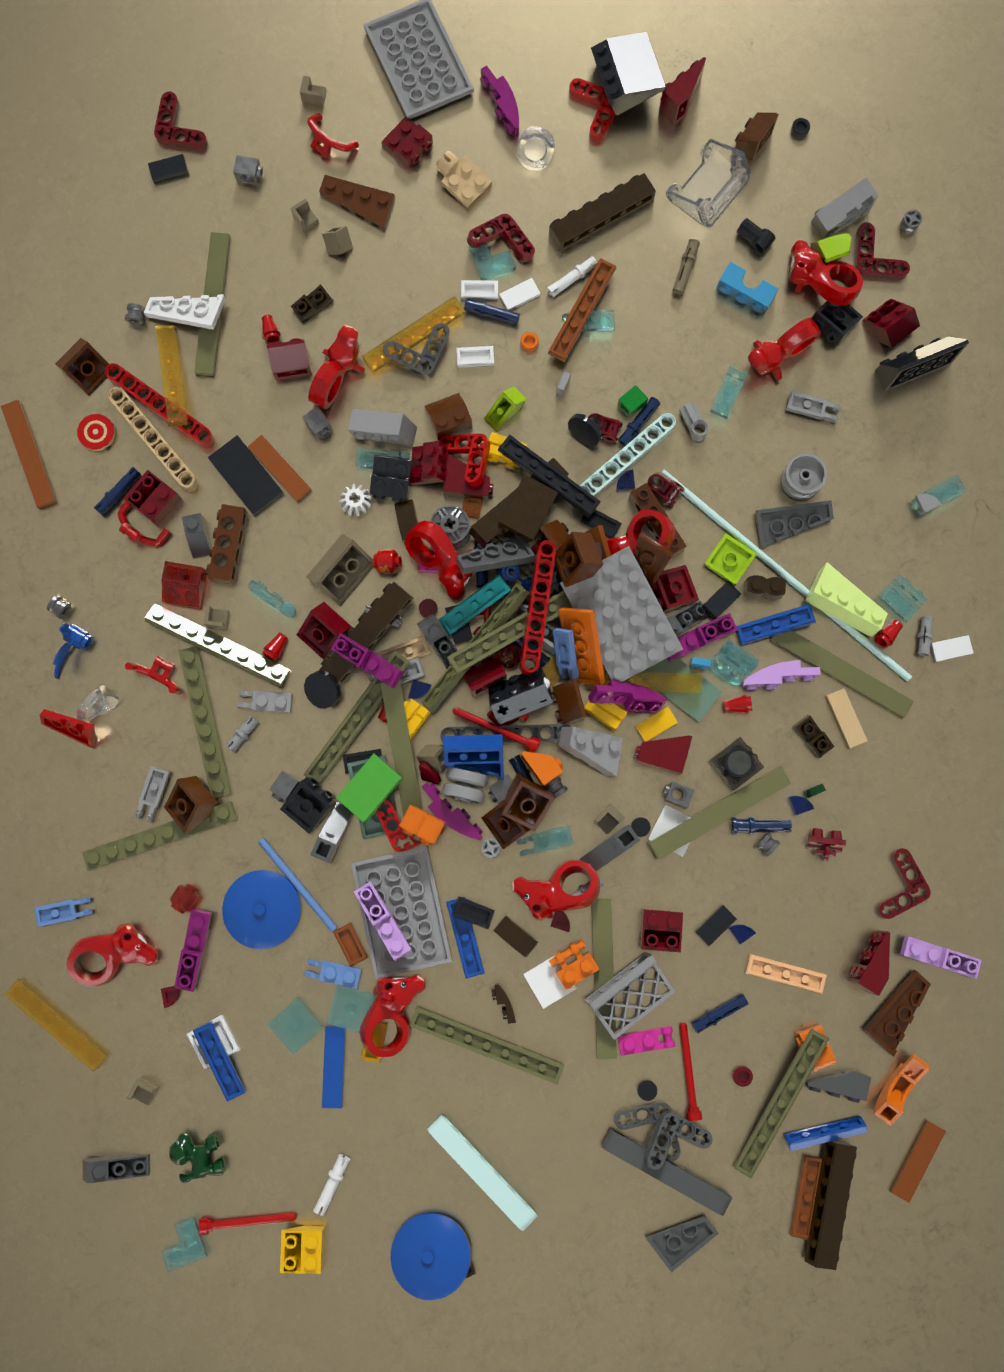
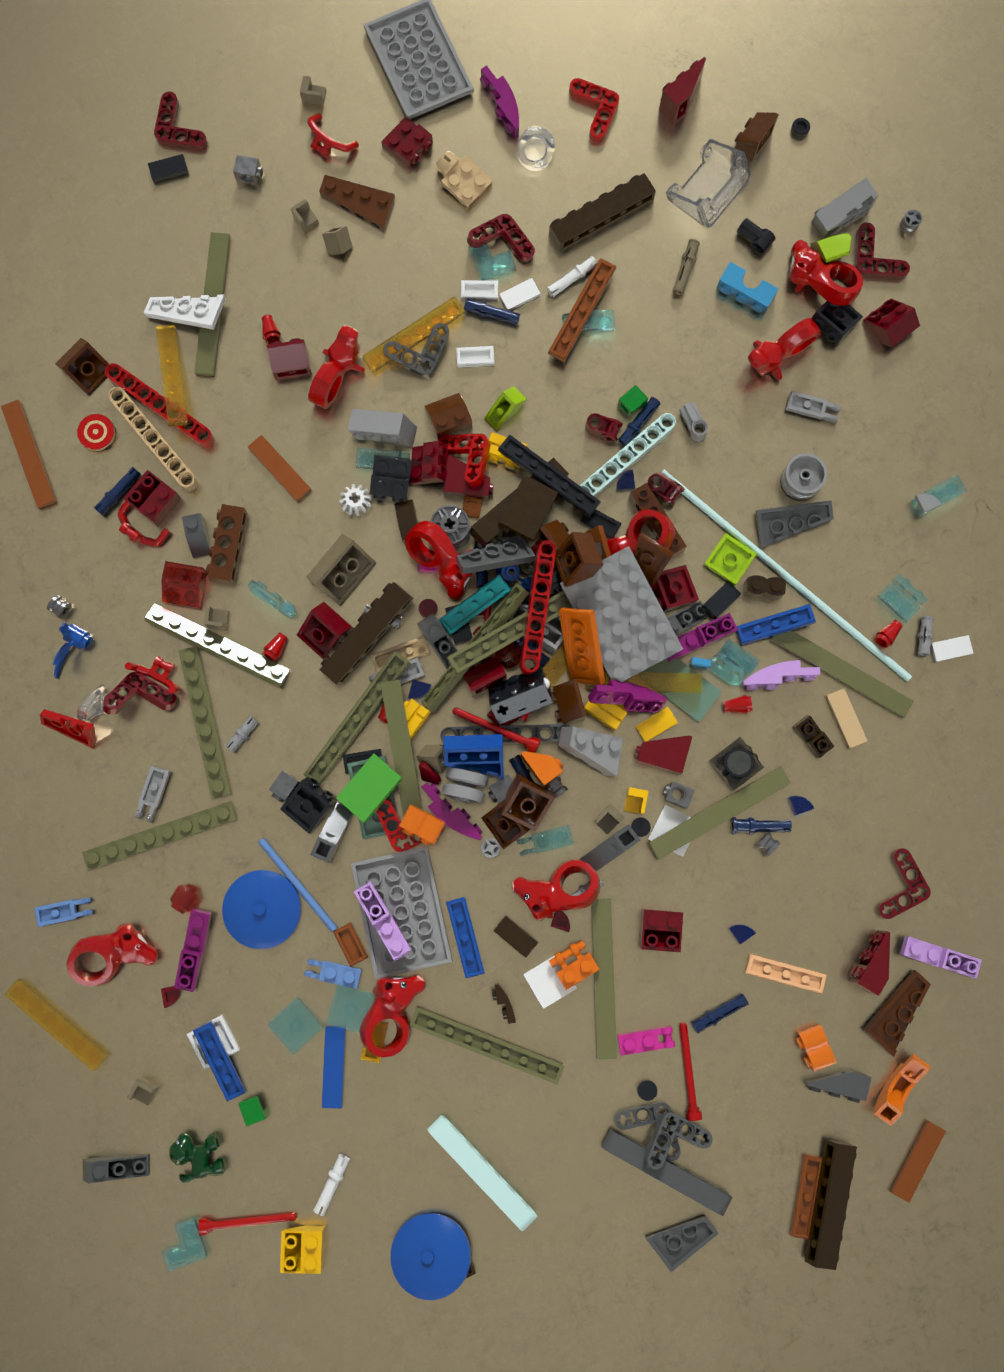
flat silver wheel [125,303,145,325] -> none
reddish brown slope [164,776,217,834] -> none
black tile [208,435,284,516] -> none
light grey hinge [237,691,292,713] -> none
dark brown slope [291,284,333,321] -> none
flat silver brick [302,406,332,440] -> none
black tile [304,670,341,709] -> none
magenta slope [331,633,404,689] -> none
red head [373,550,402,574] -> none
black tile [451,896,495,929] -> none
orange tile [520,332,539,352] -> none
medium blue hinge [553,628,579,680] -> none
light grey tile [556,372,571,397] -> none
black tile [568,414,602,447] -> none
light grey fence [585,952,676,1040] -> none
slope [591,32,667,115] -> none
black tile [695,905,737,946] -> none
clear light blue plate [710,365,748,419] -> none
dark red tile [732,1066,753,1087] -> none
olive tile [734,1028,829,1178] -> none
blue tile [784,1116,868,1151] -> none
yellowish green wedge [805,562,888,638] -> none
dark green tile [806,784,826,798] -> none
dark red hips [806,828,846,861] -> none
black slope [875,337,969,391] -> none
none -> dark red beam [103,672,176,715]
none -> green panel [238,1096,268,1127]
none -> yellow panel [624,787,649,815]

